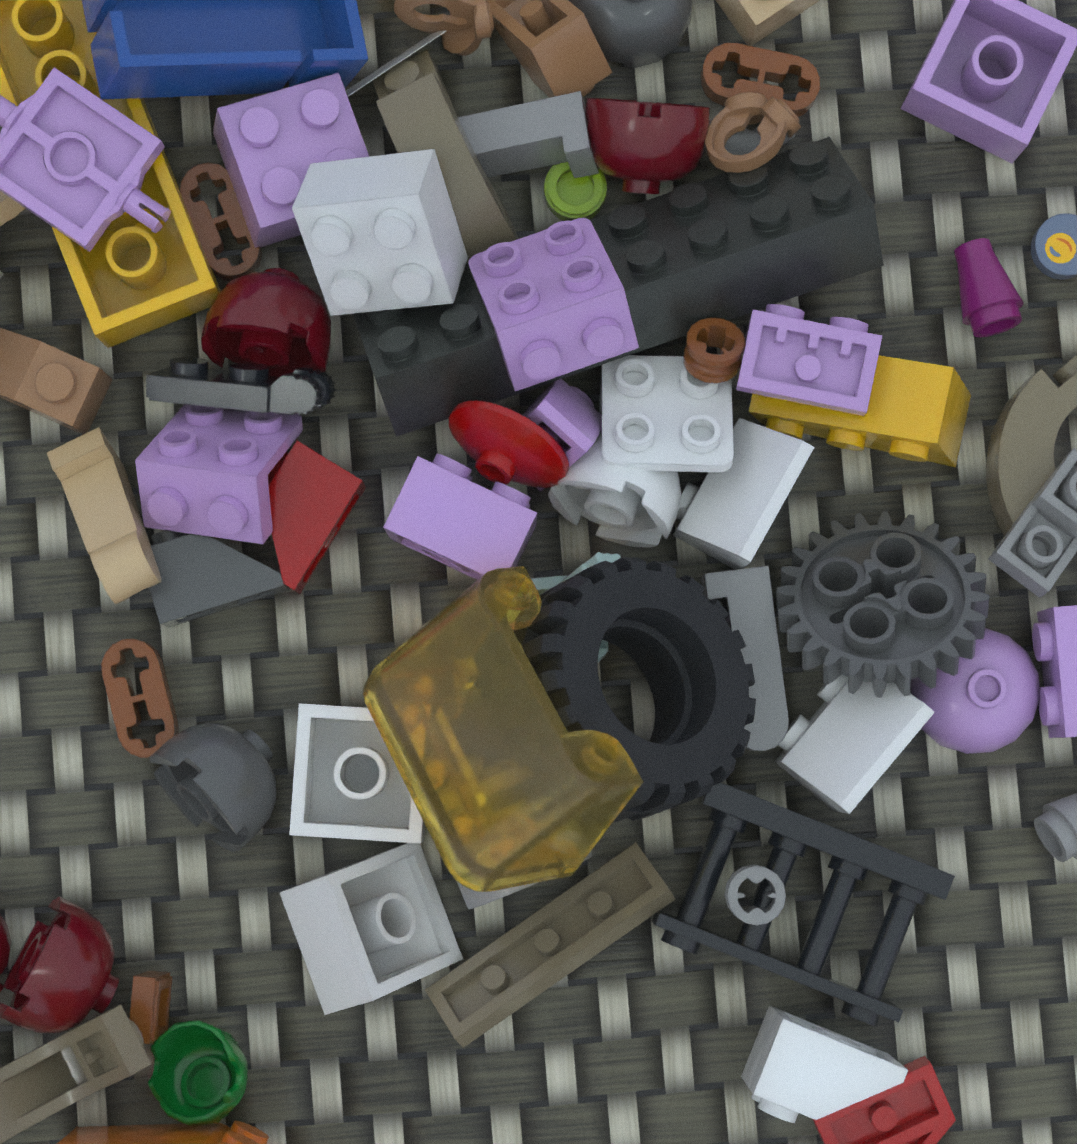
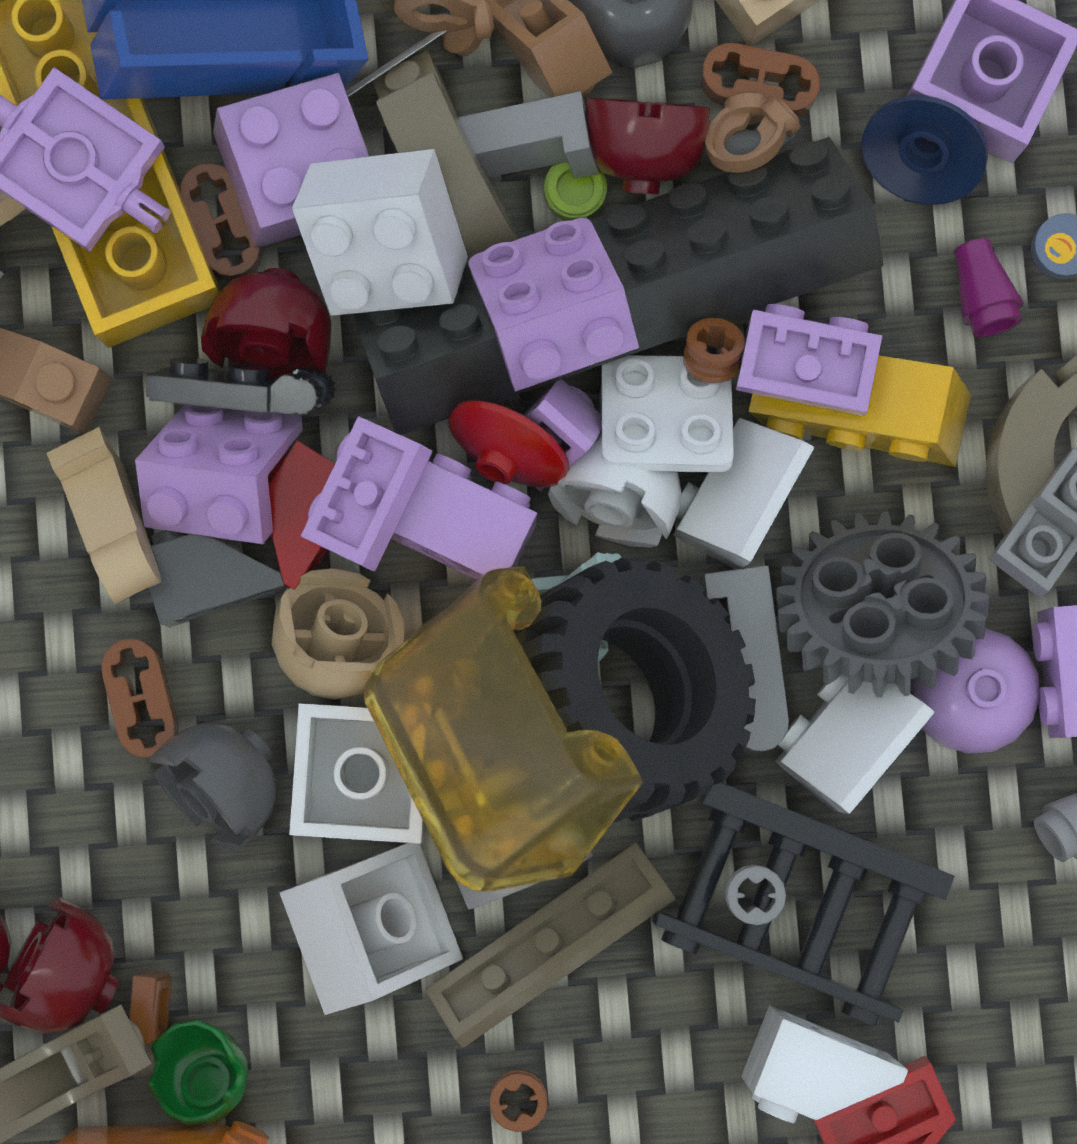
none -> tan cylinder [272,568,405,700]
none -> lavender bracket [301,416,433,572]
none -> dark orange bush [490,1069,548,1132]
none -> dark blue dish [861,95,988,205]

